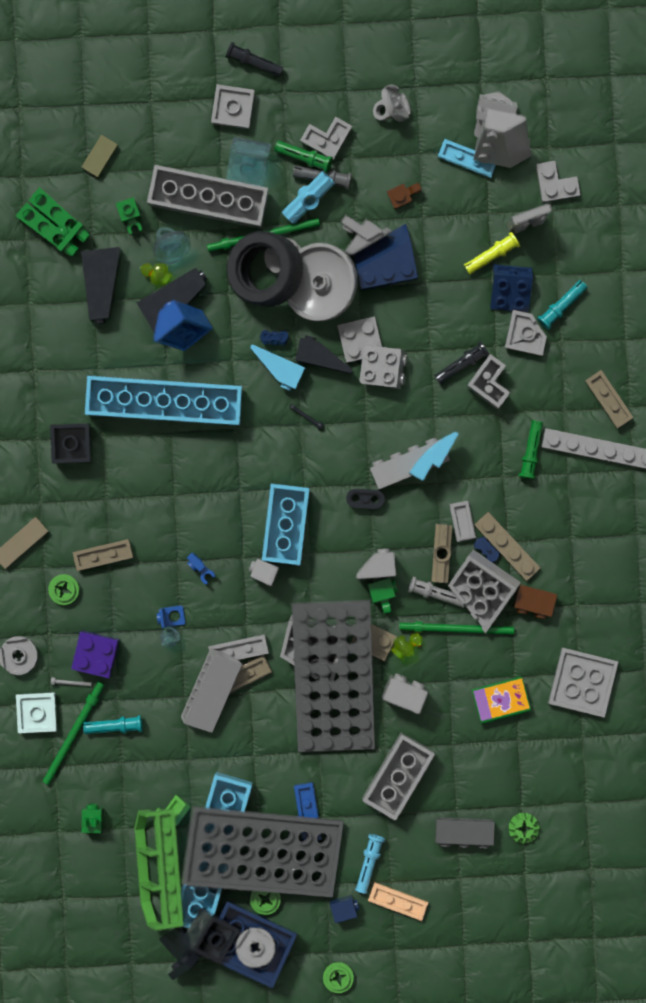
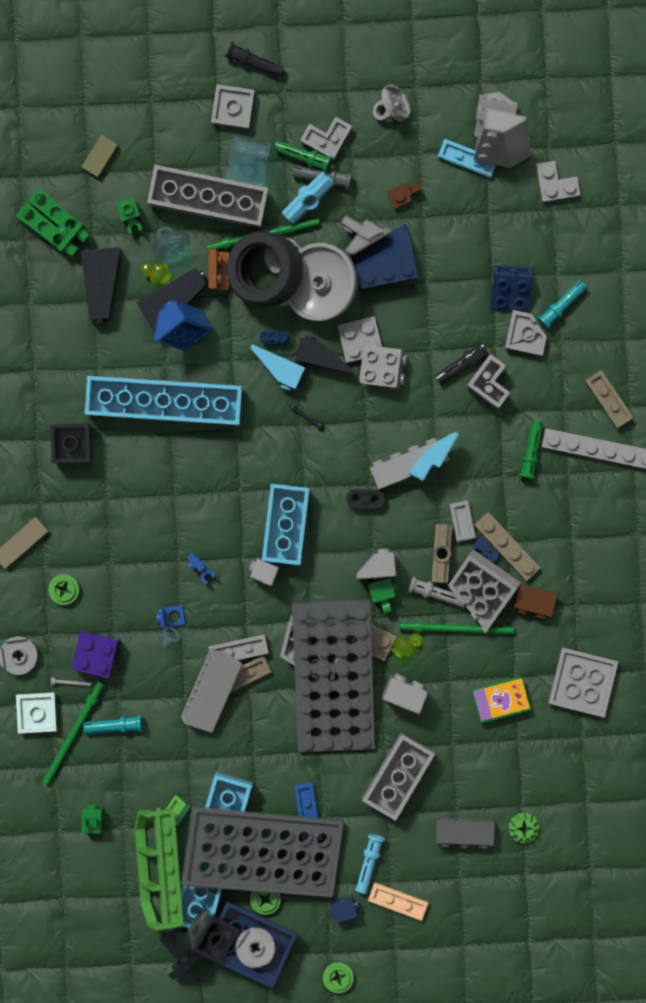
dark tan plate [72,539,134,571] -> none
neon yellow pin [464,232,520,275] -> none
light grey plate [507,204,551,234] -> none
none -> dark orange bracket [209,249,229,291]

